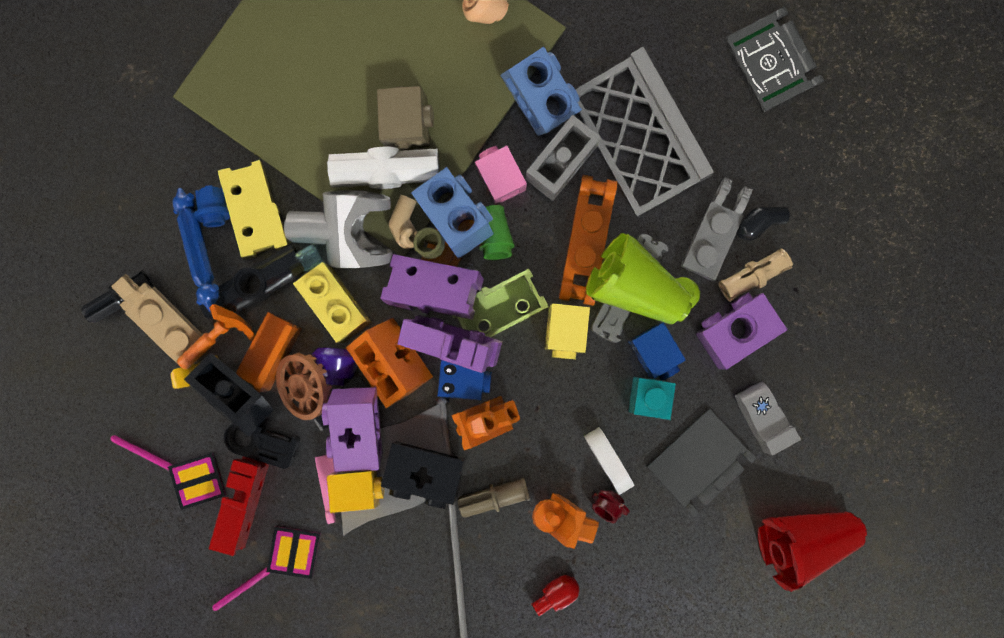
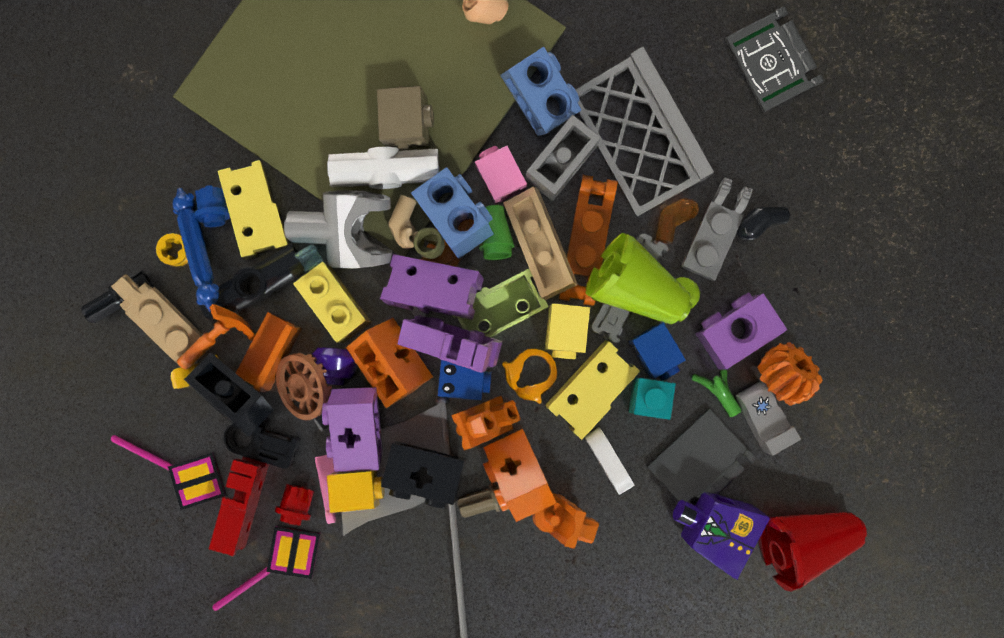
red cylinder [531,575,580,616] -> none
dark red plate [592,490,630,523] -> none
tan pin [719,248,793,302] -> none
none -> yellow bush [156,233,188,267]
none -> red hose [274,484,314,526]
none -> orange brick [483,429,557,522]
none -> light orange piece [502,348,557,404]
none -> tan plate [503,187,578,300]
none -> light yellow piece [545,340,640,440]
none -> clear orange arm [655,198,699,244]
none -> dark purple torso [673,492,770,580]
none -> bright green bar [692,369,742,417]
none -> orange gear [757,342,823,406]

